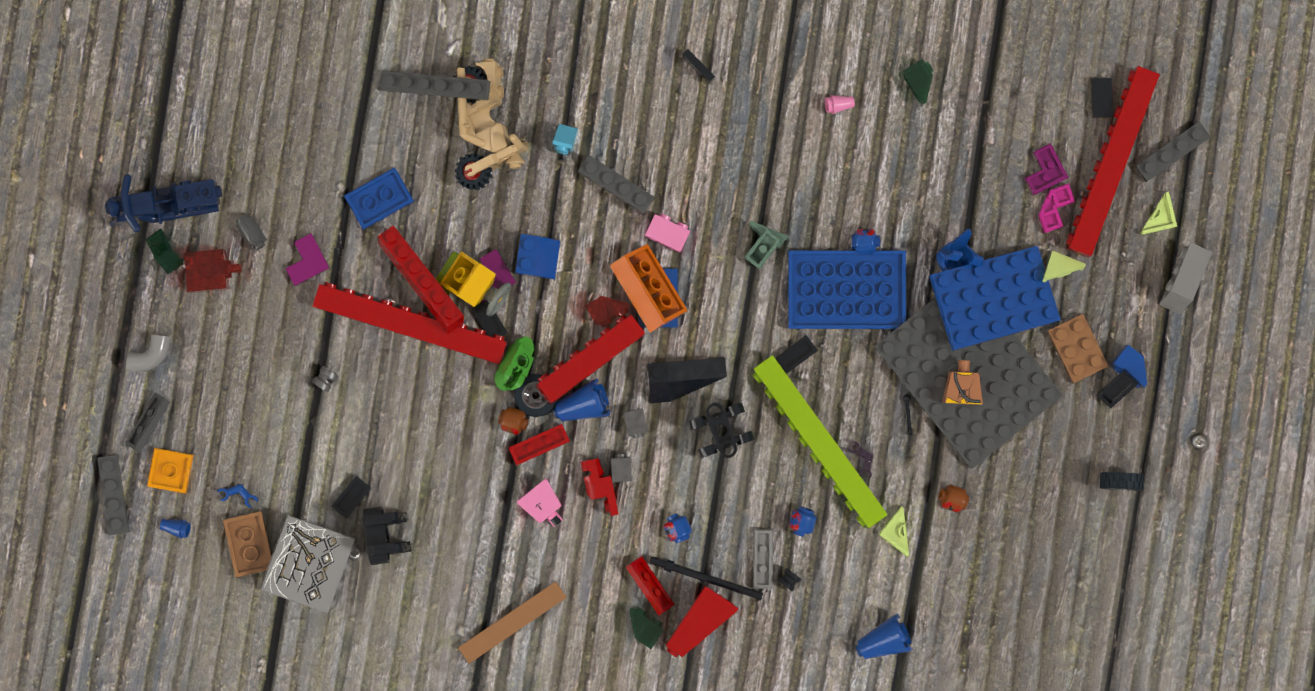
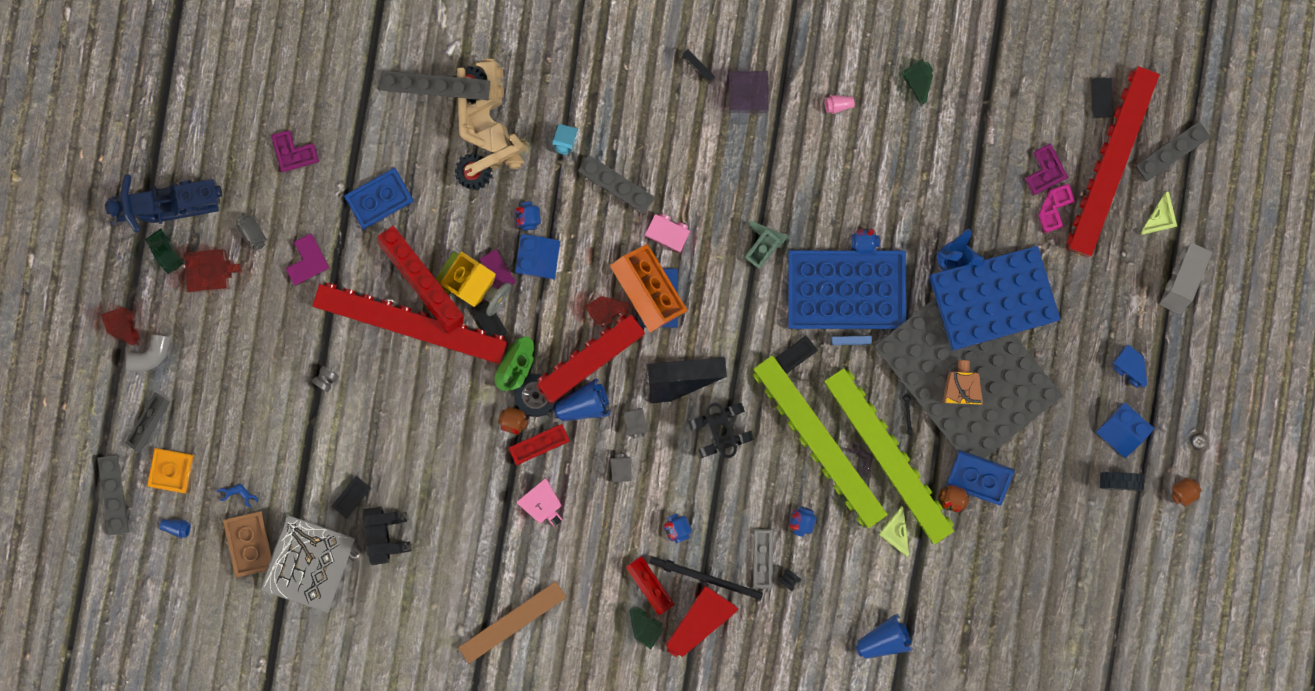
red plate [581,458,619,516] -> none
yellowish green tile [1042,251,1086,283] -> none
medium nougat plate [1047,314,1109,383] -> none
black tile [1097,369,1139,409] -> none
none -> clear red slope [101,307,140,346]
none -> magenta tile [271,130,319,173]
none -> blue head [515,202,541,231]
none -> clear purple brick [728,71,768,113]
none -> lime brick [824,368,954,545]
none -> medium blue tile [831,336,872,345]
none -> blue tile [946,450,1015,506]
none -> blue slope [1096,403,1155,458]
none -> dark orange head [1171,477,1202,507]

